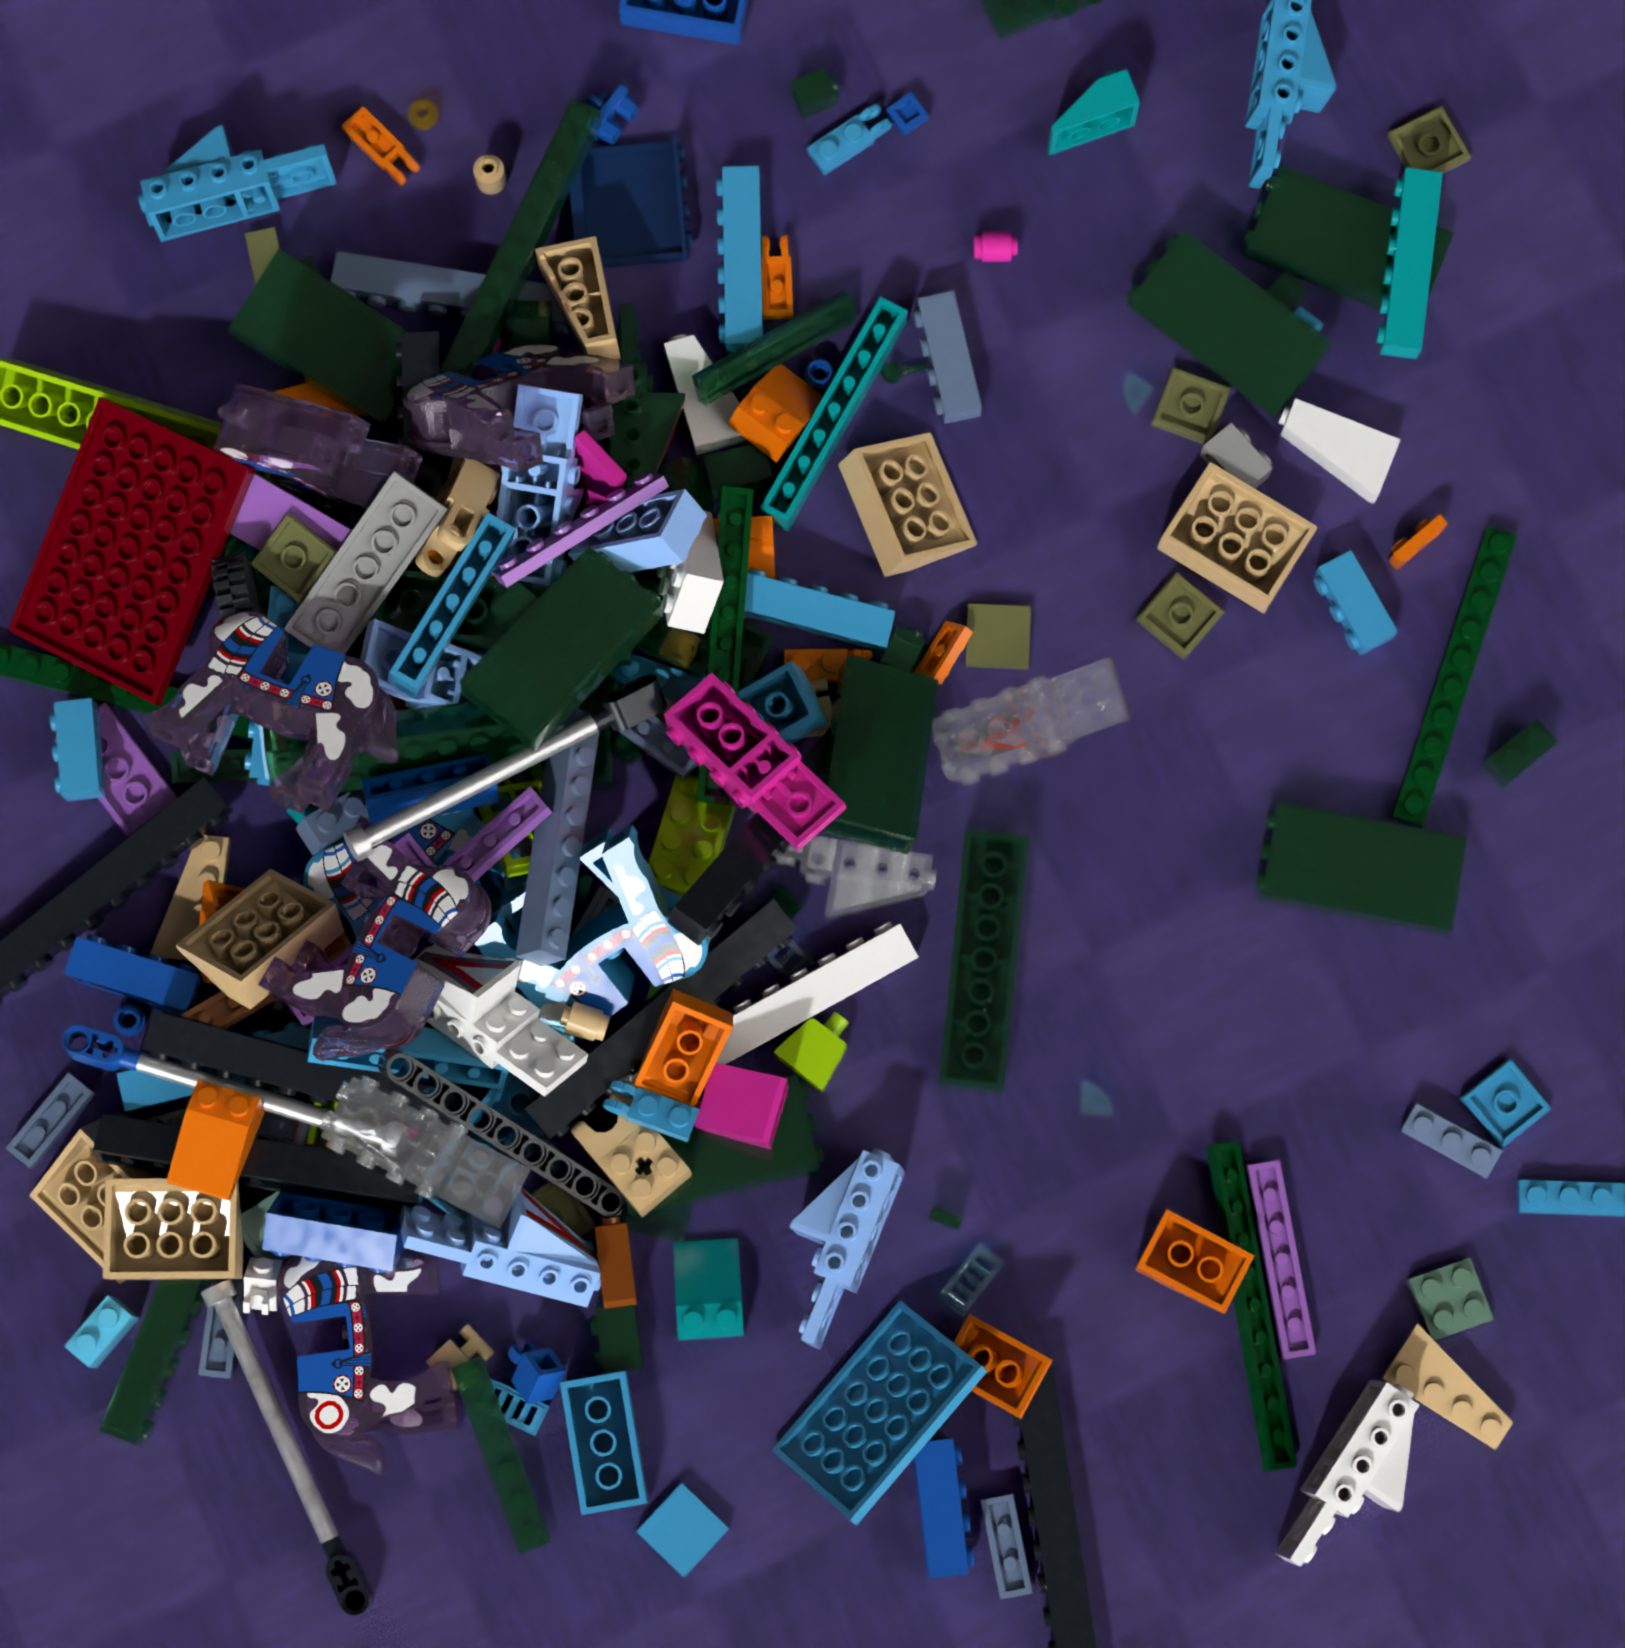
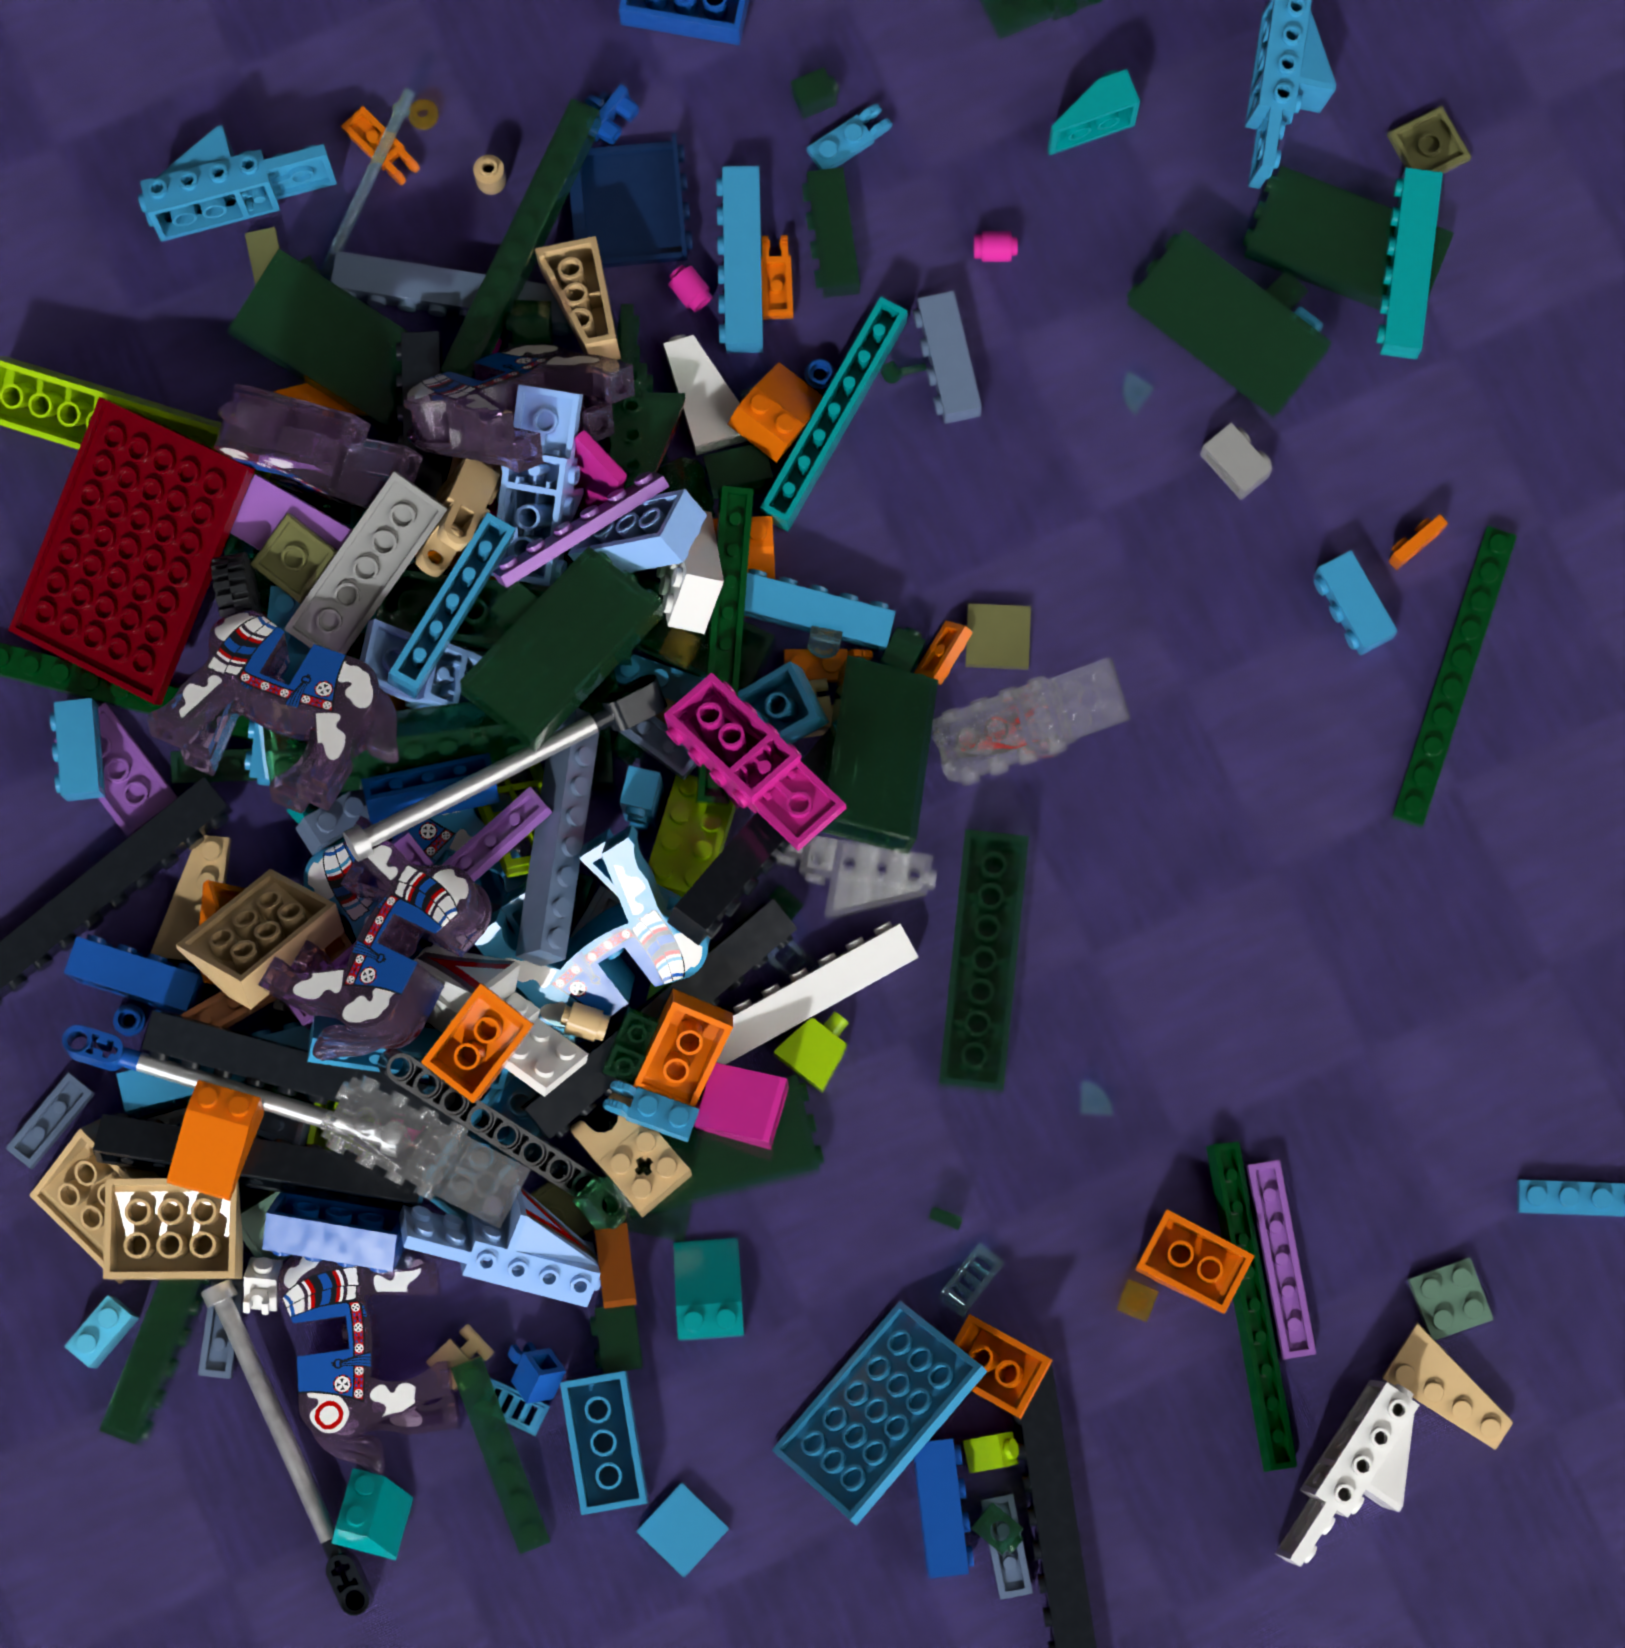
clear green plate [691,290,857,406] -> none
light blue wedge [790,1148,905,1350] -> none
tan slope [838,432,977,577] -> none
blue plate [886,92,929,136] -> none
olive tile [1136,572,1225,660] -> none
olive tile [1151,367,1231,445] -> none
tan slope [1157,462,1318,614] -> none
clear green brick [1254,802,1467,935] -> none
white slope [1279,398,1401,504] -> none
sand blue plate [1400,1102,1503,1179] -> none
dark azure tile [1459,1058,1552,1148] -> none
clear green brick [1483,718,1558,789] -> none
none -> clear light blue bar [319,88,416,277]
none -> teal slope [332,1468,414,1560]
none -> orange slope [421,983,534,1103]
none -> clear green brick [572,1176,633,1230]
none -> clear green slope [602,1007,659,1085]
none -> dark azure brick [620,766,665,830]
none -> dark pink brick [668,265,713,312]
none -> clear green brick [801,167,860,299]
none -> clear light blue tile [807,626,843,658]
none -> lime brick [963,1431,1019,1474]
none -> clear green brick [970,1502,1024,1555]
none -> clear yellow plate [1116,1279,1159,1323]

